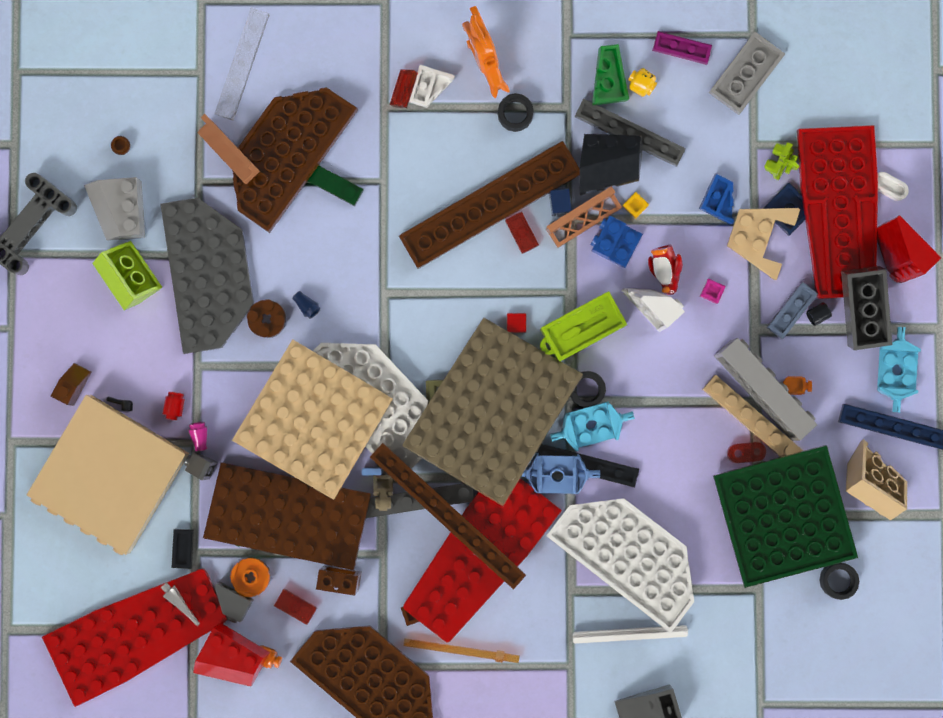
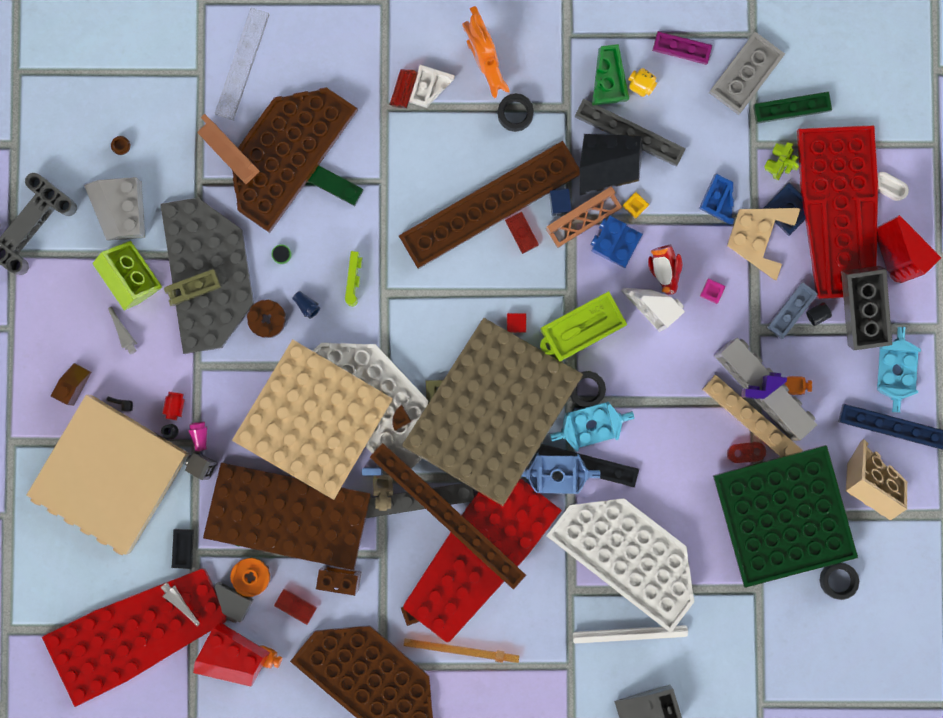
none -> light grey piece [108,307,137,354]
none -> black pin [161,424,179,439]
none -> olive plate [164,269,221,306]
none -> black tile [272,245,291,264]
none -> lime plate [345,251,363,307]
none -> reddish brown tile [392,405,412,431]
none -> dark purple slope [741,372,787,399]
none -> dark green plate [753,92,832,124]

